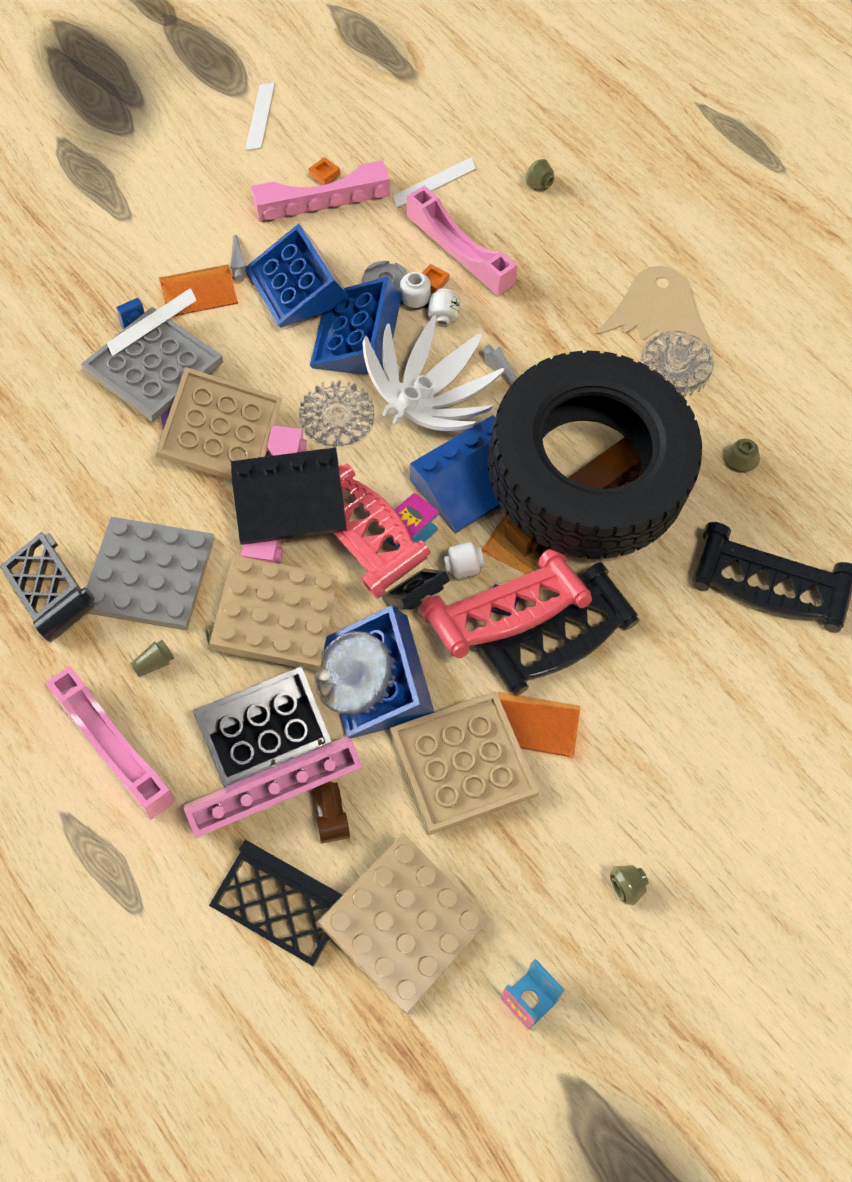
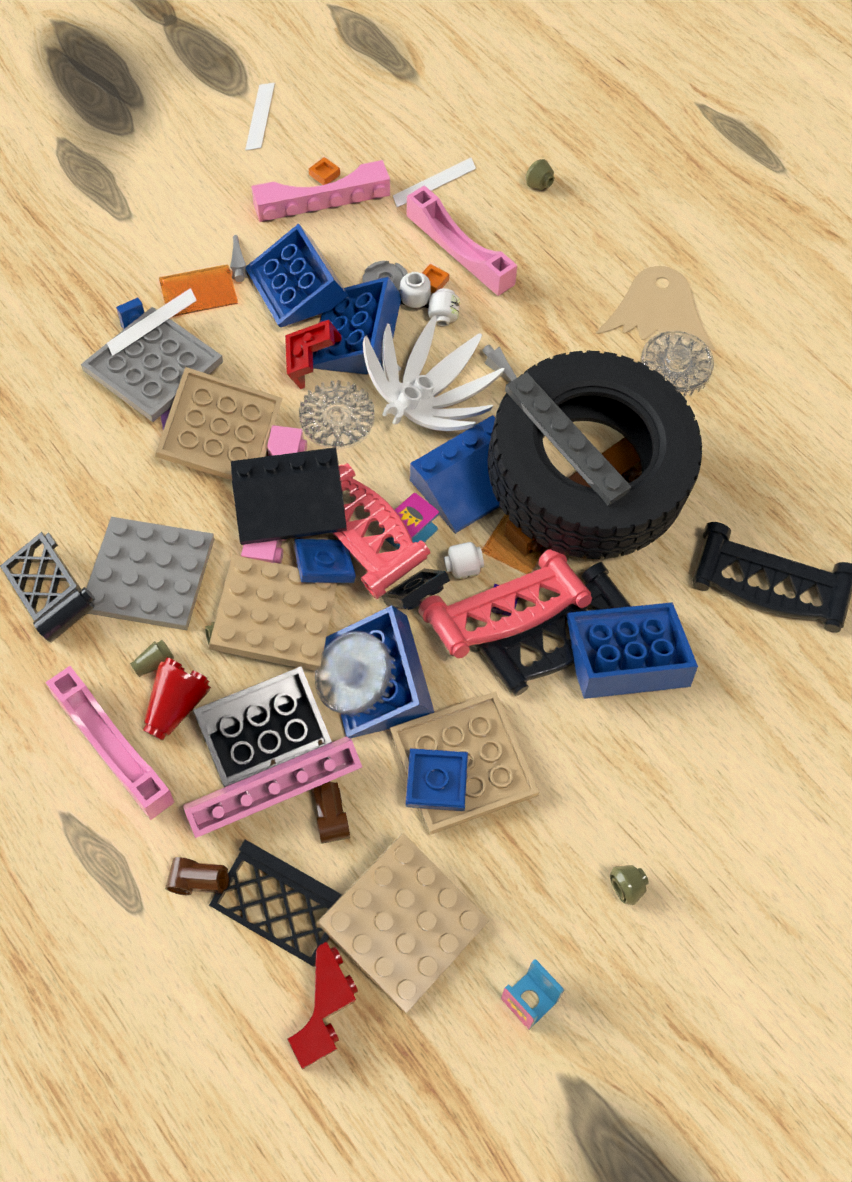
clear orange piece [497,692,581,758] -> none
olive cone [726,439,760,472] -> none
none -> red cone [143,657,211,741]
none -> reddish brown piece [165,857,229,895]
none -> red panel [285,320,342,389]
none -> red arch [287,942,358,1070]
none -> blue tile [294,539,356,583]
none -> blue tile [406,748,468,811]
none -> dark grey plate [505,372,631,506]
none -> blue slope [567,602,698,699]

